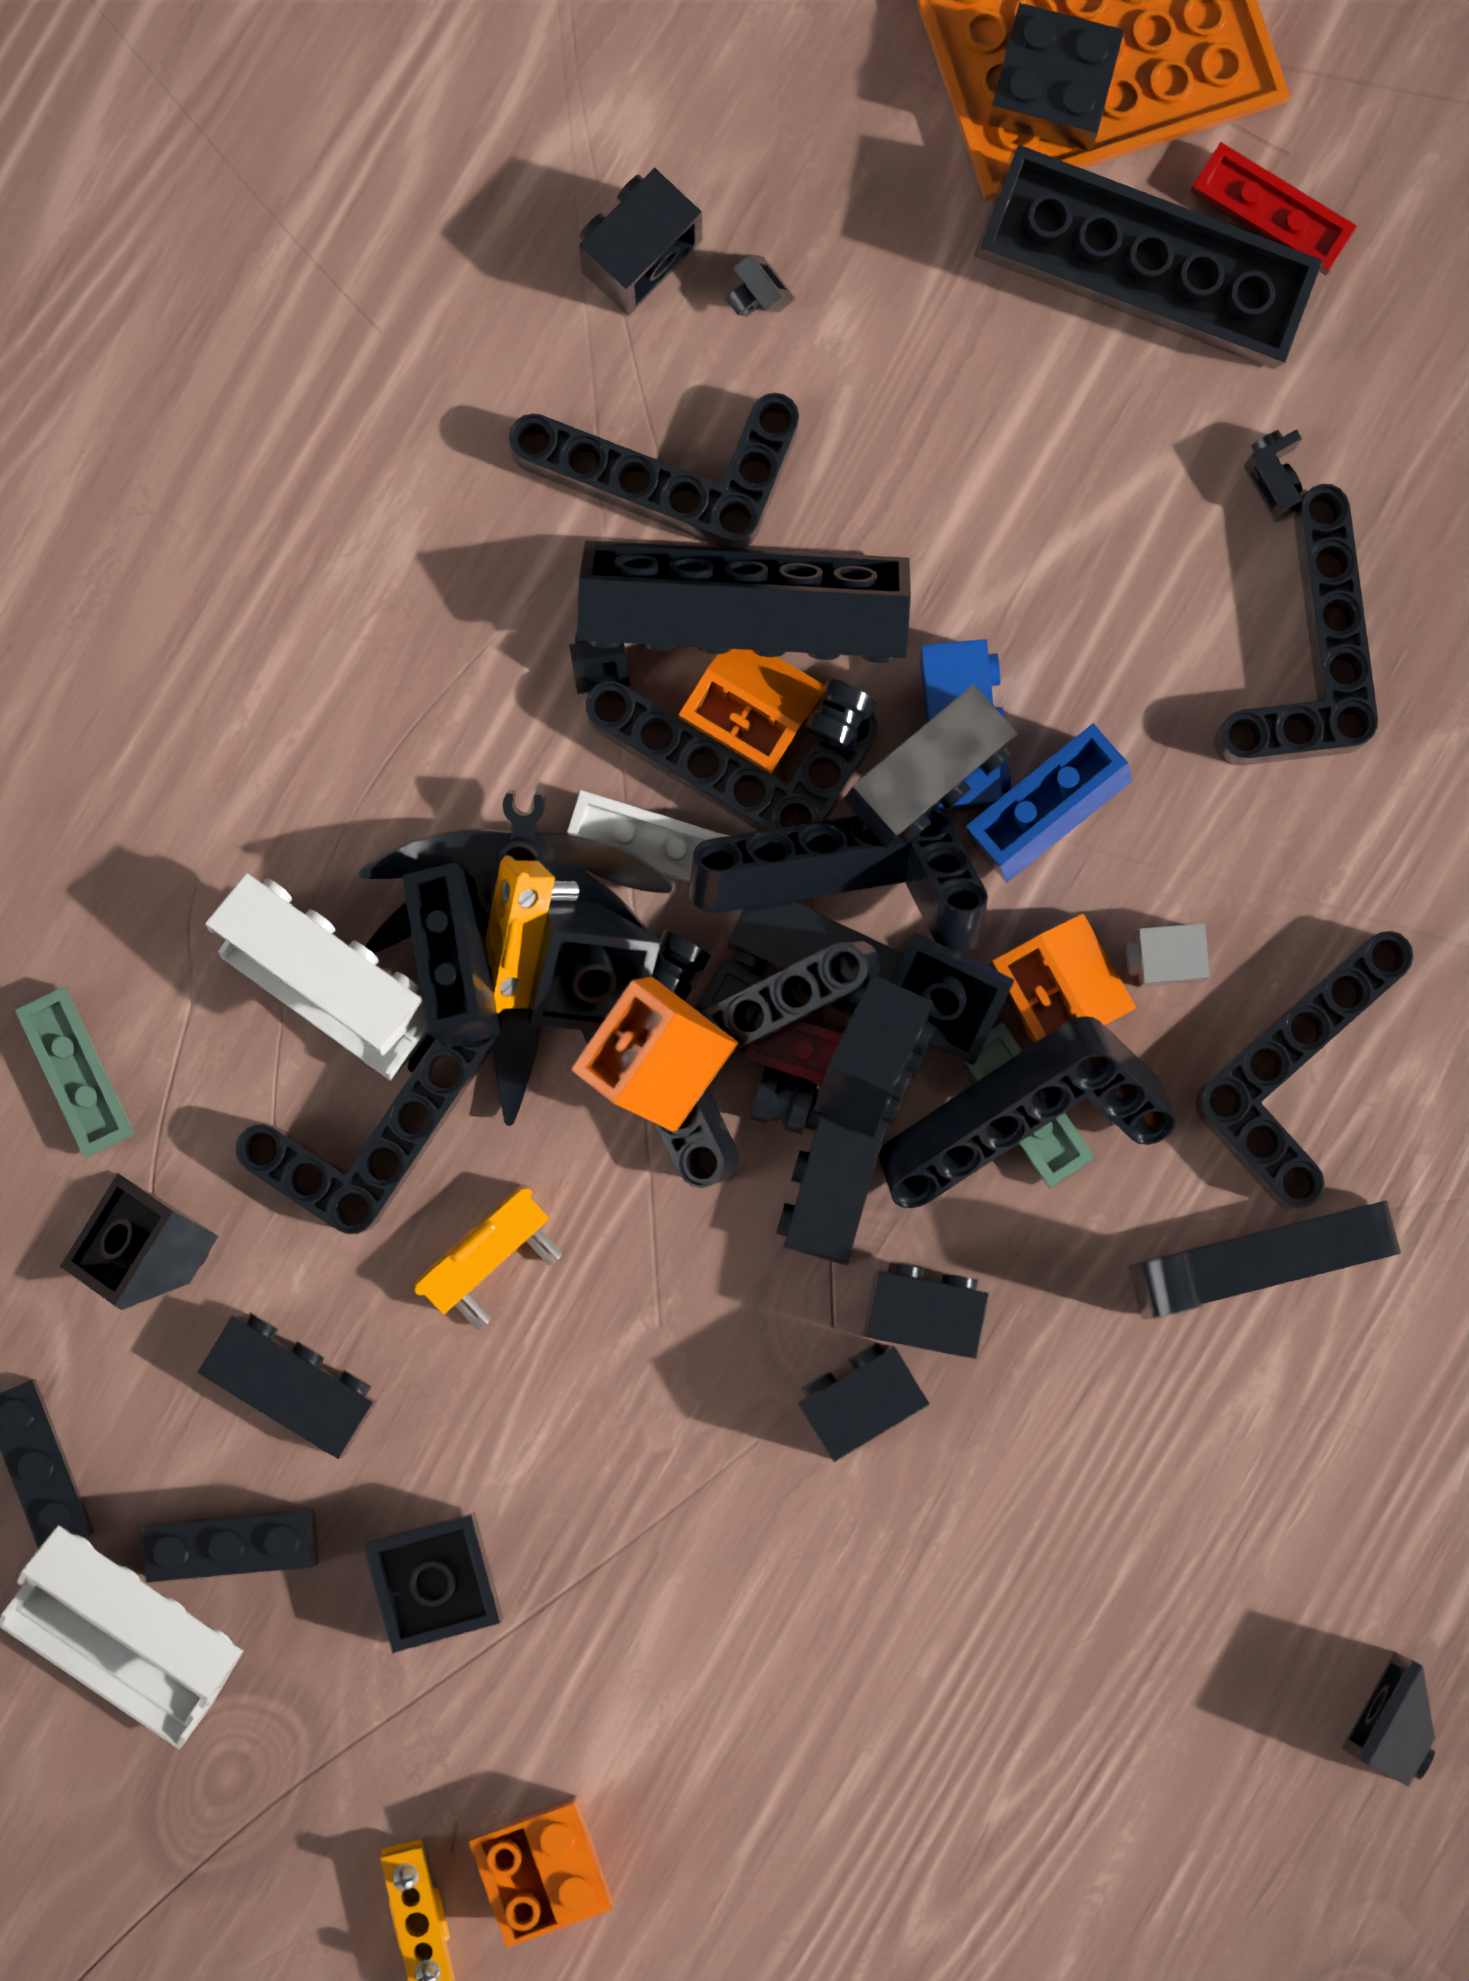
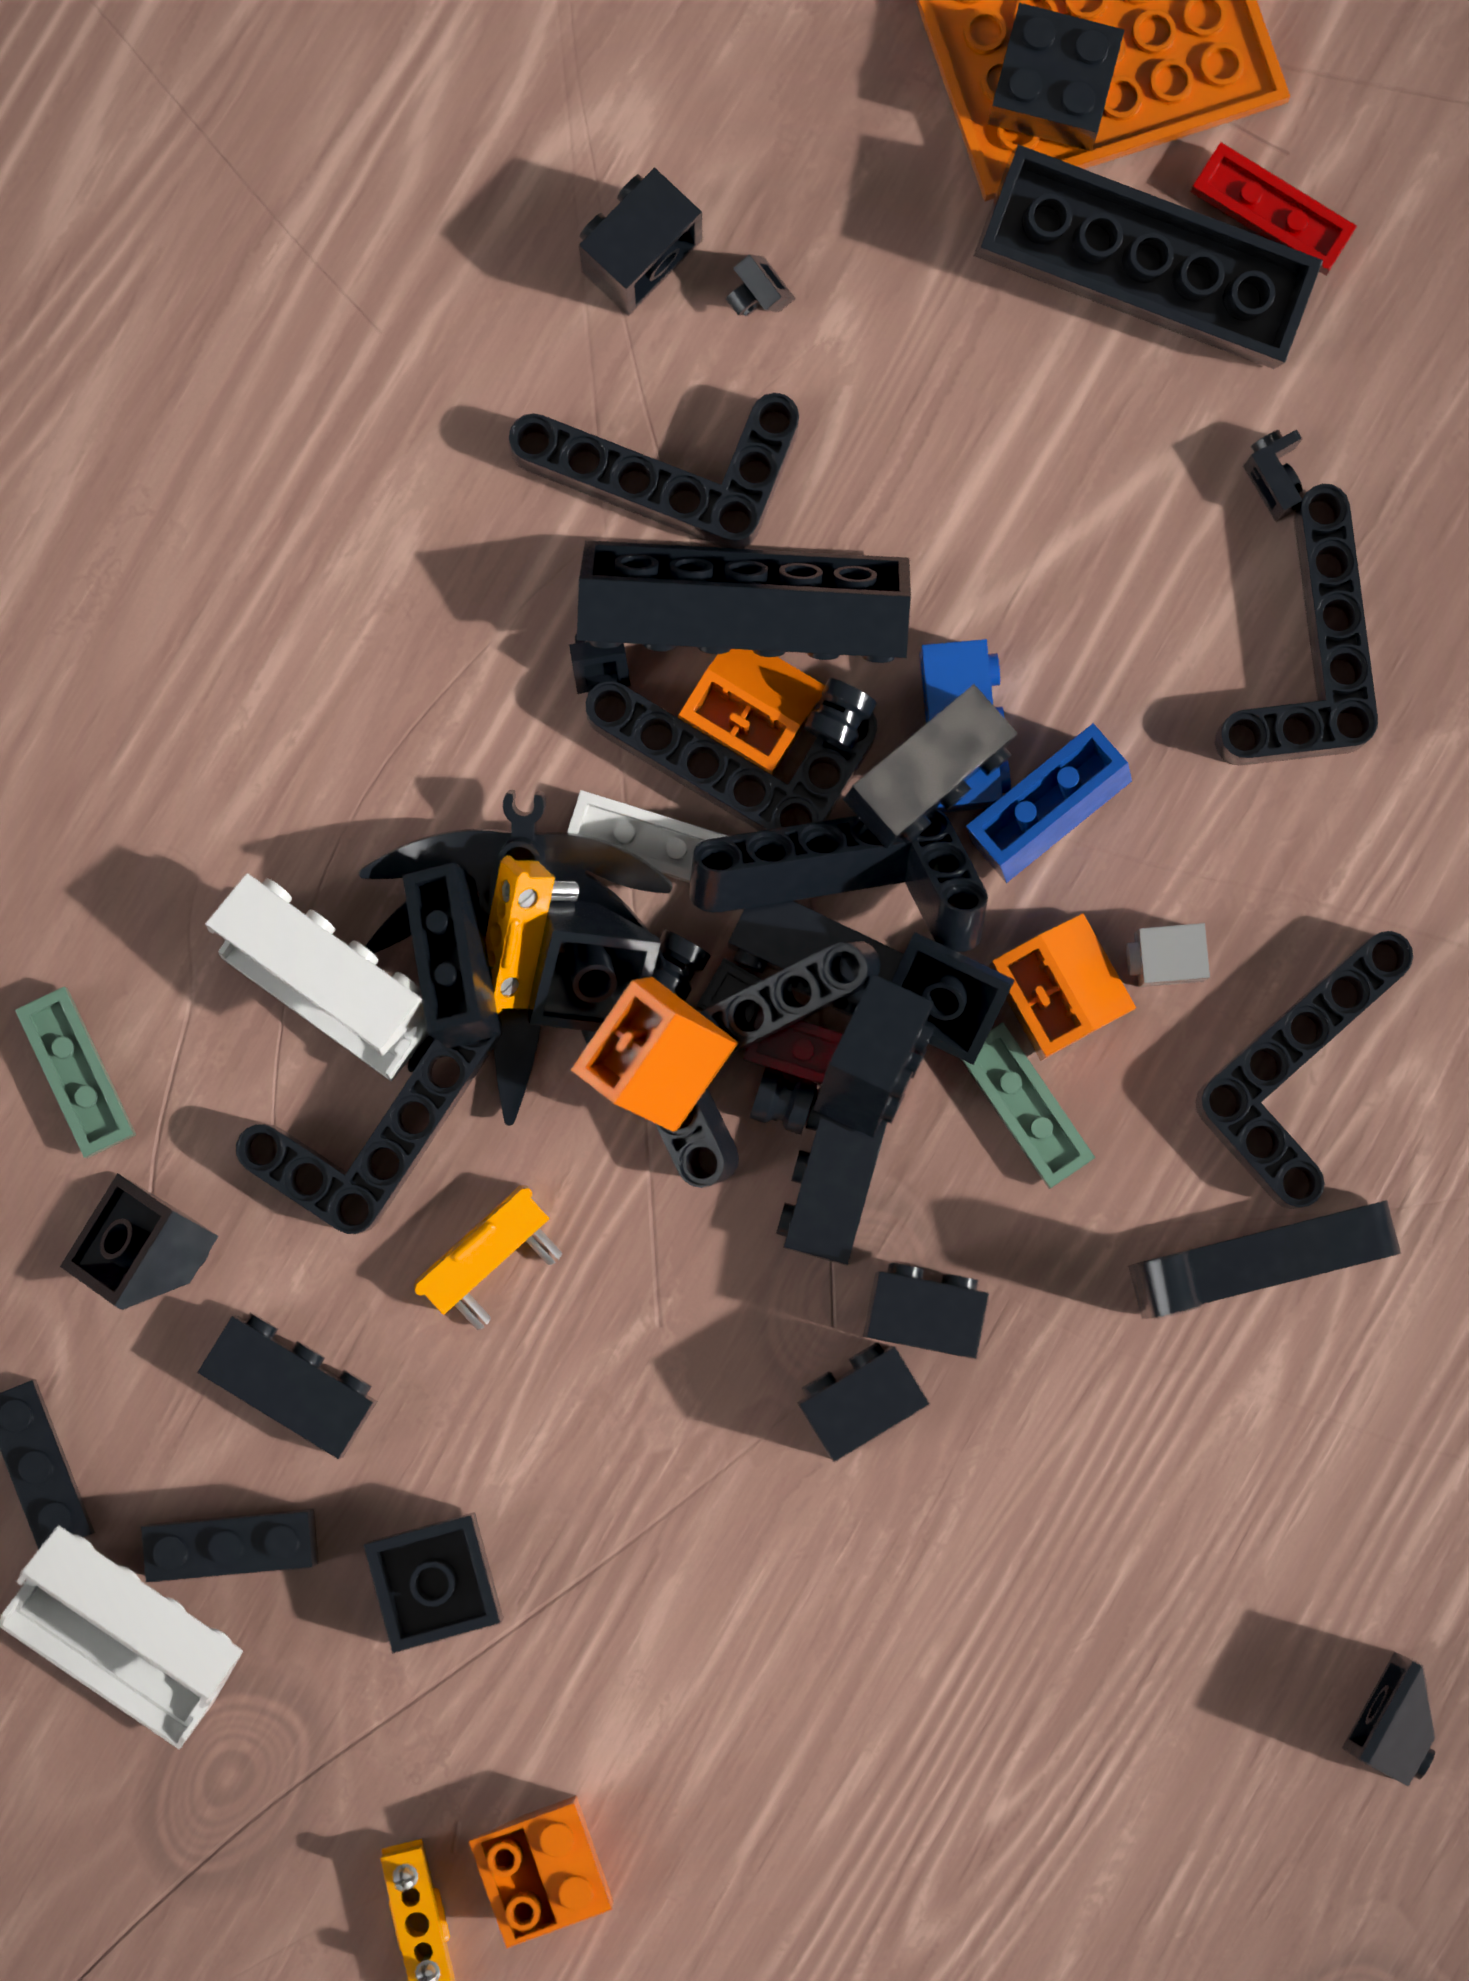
black beam [879,1016,1176,1209] -> none

